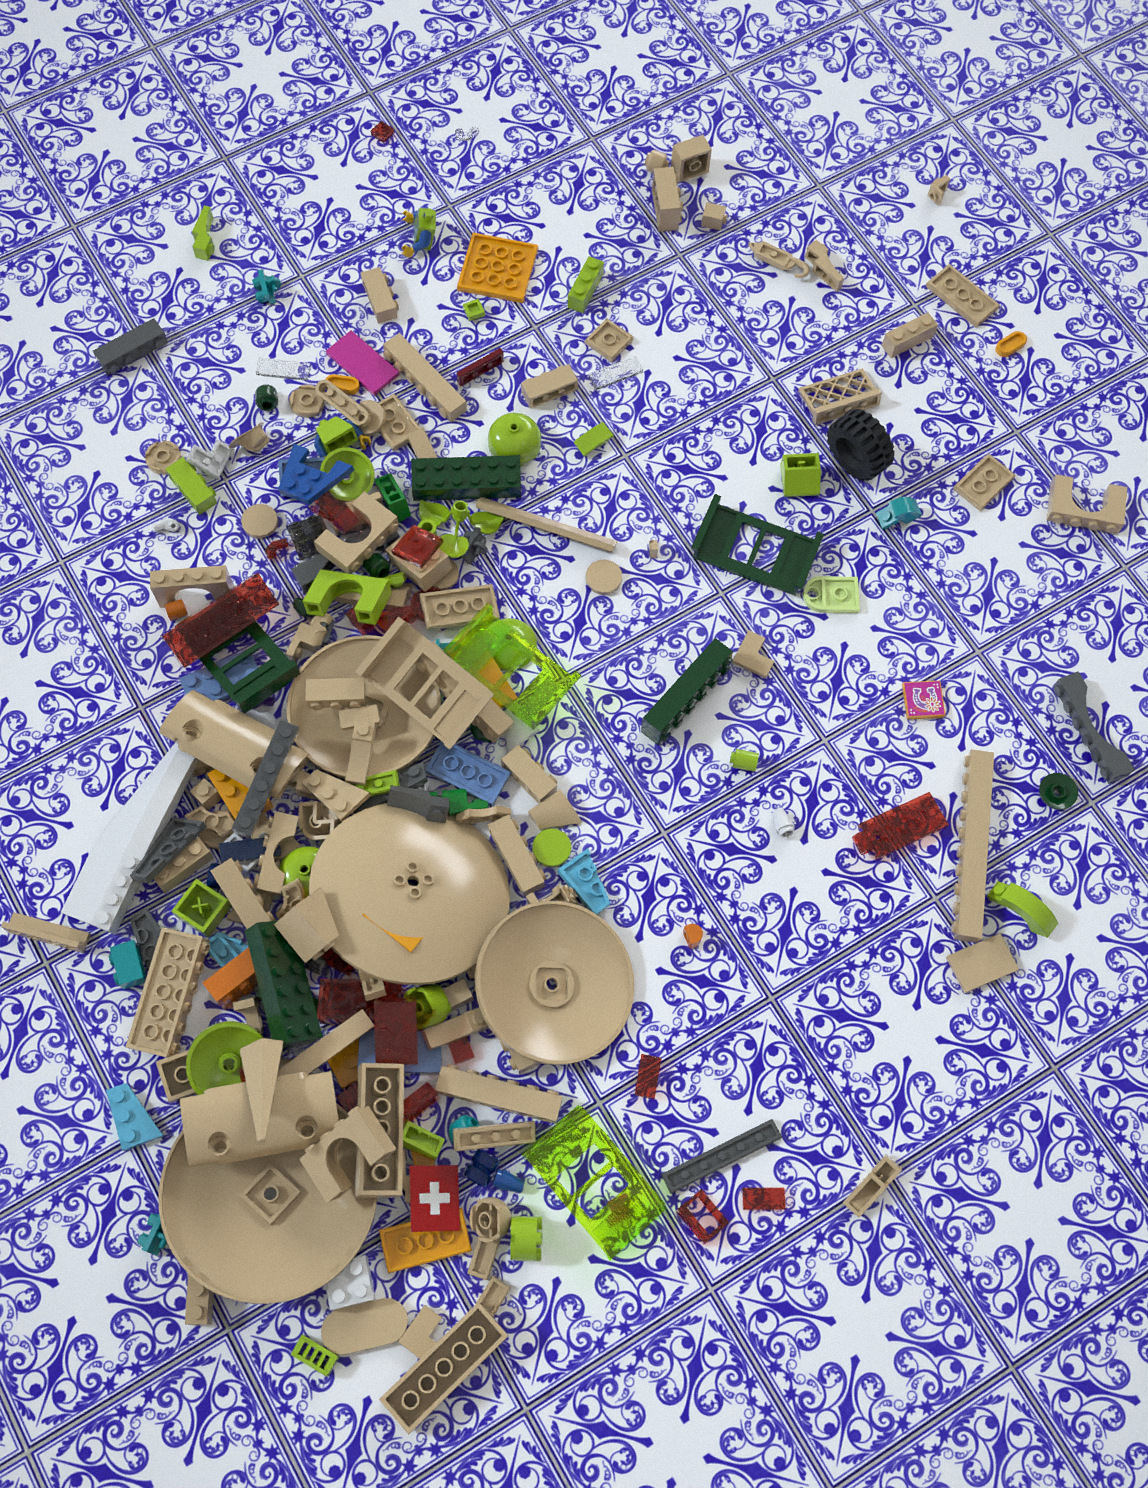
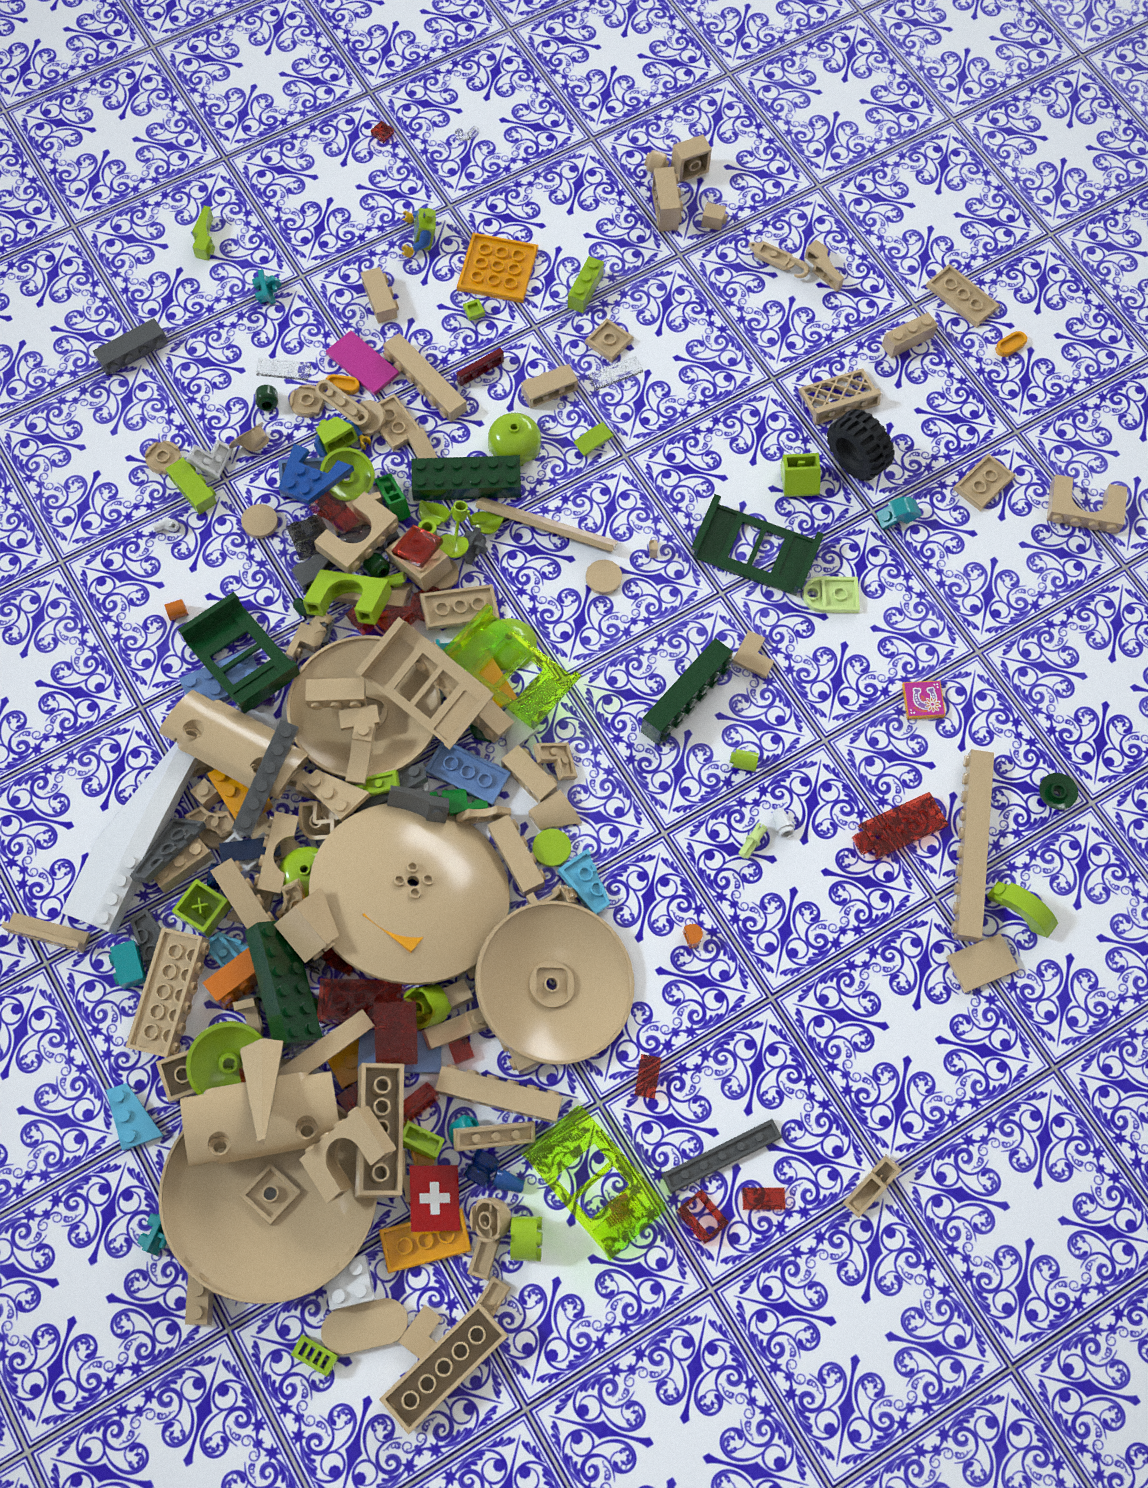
tan arch [150,565,234,608] -> none
clear red brick [160,573,280,668] -> none
clear red arm [265,538,289,559] -> none
tan bracket [358,970,386,1001] -> none
tan bracket [928,175,950,205] -> none
dark grey arch [1053,671,1135,784] -> none
none -> tan tile [533,742,578,781]
none -> yellowish green axle [739,823,768,859]

